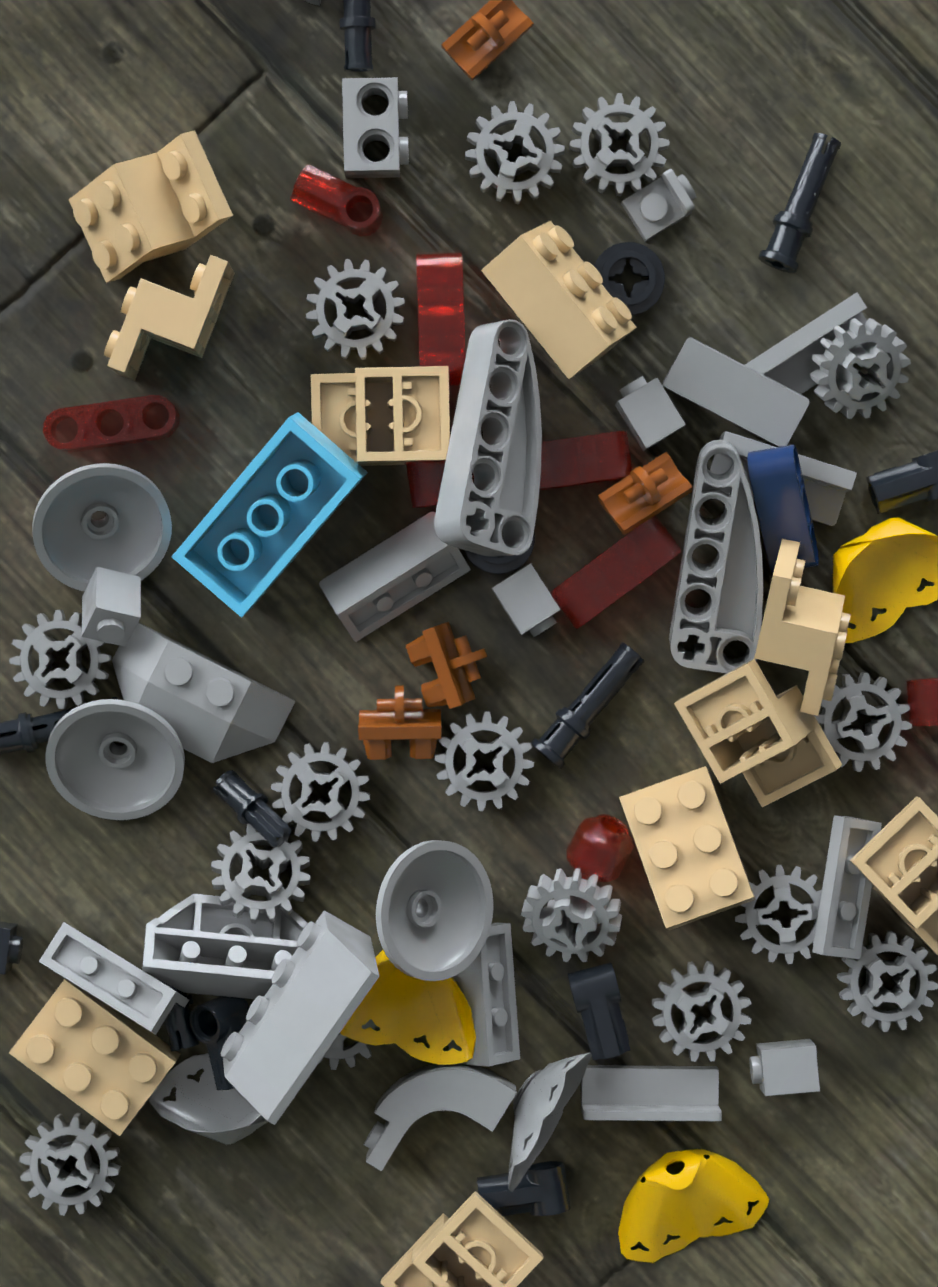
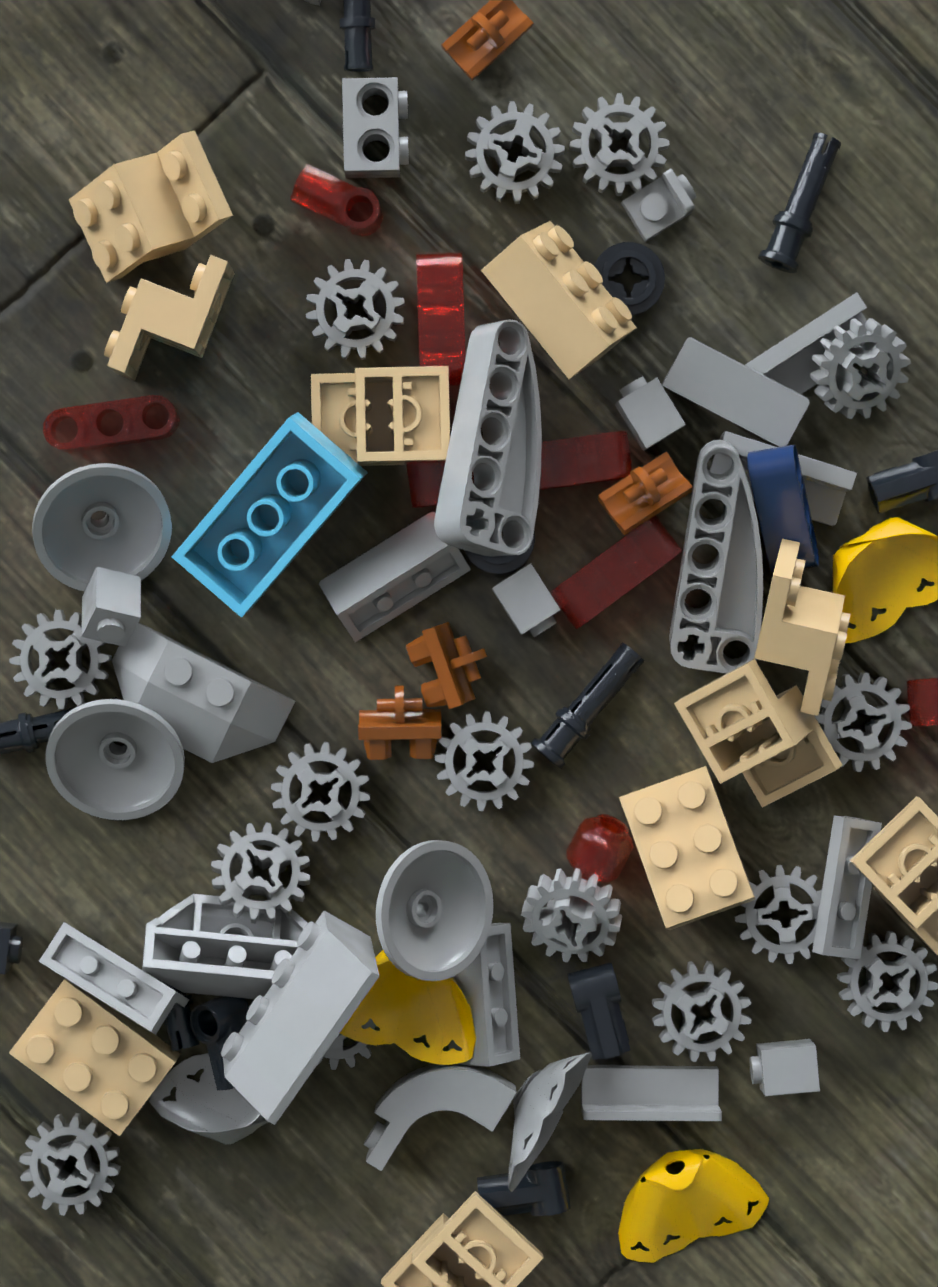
black axle [213,770,291,847] -> none

